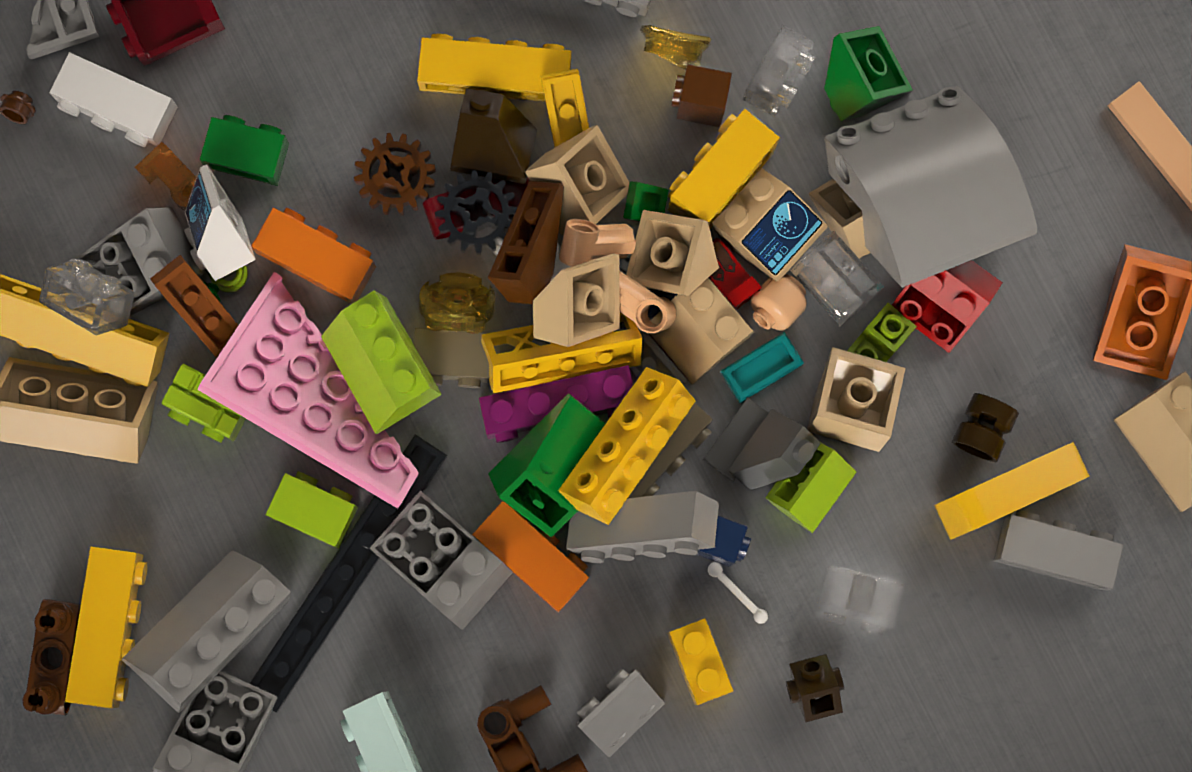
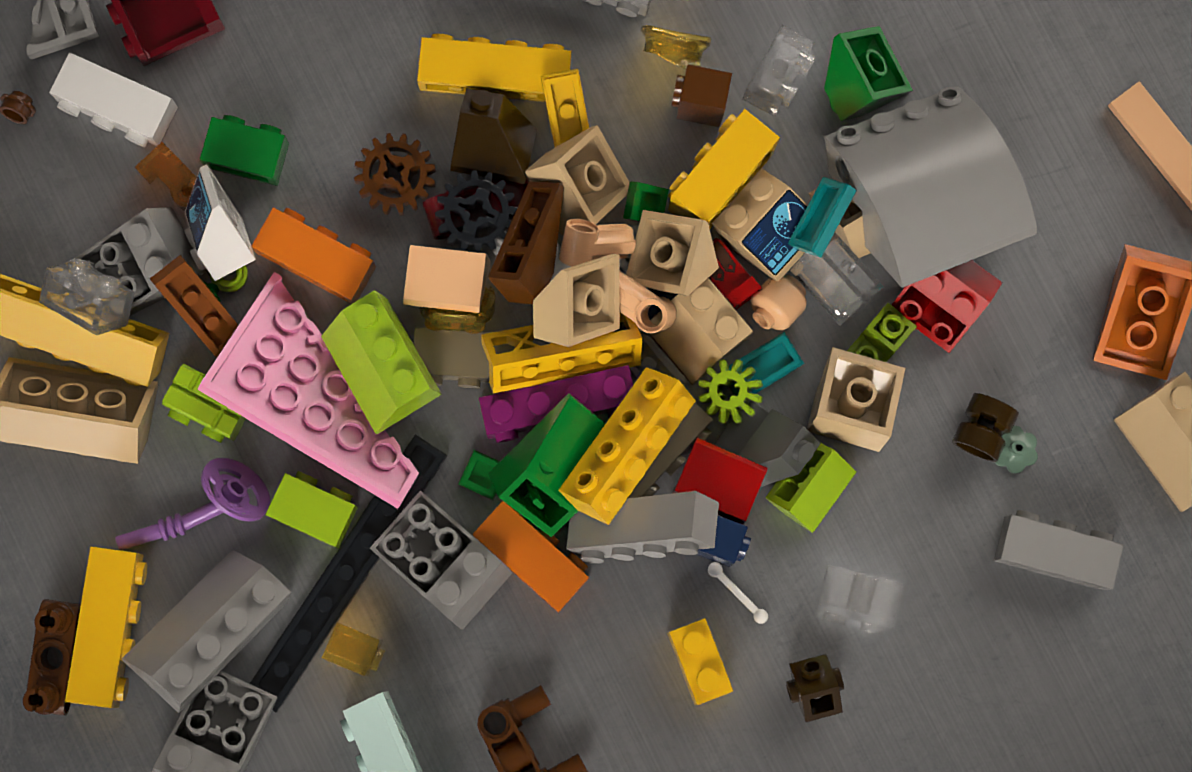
light grey slope [577,669,665,758] -> none
yellow beam [934,442,1090,540] -> none
none -> medium lavender dish [115,458,271,551]
none -> clear yellow brick [322,622,386,676]
none -> light nougat slope [403,245,490,313]
none -> green tile [458,450,500,501]
none -> red slope [672,438,768,525]
none -> lime gear [698,359,763,424]
none -> teal tile [788,177,857,258]
none -> sand green plant [995,425,1038,474]

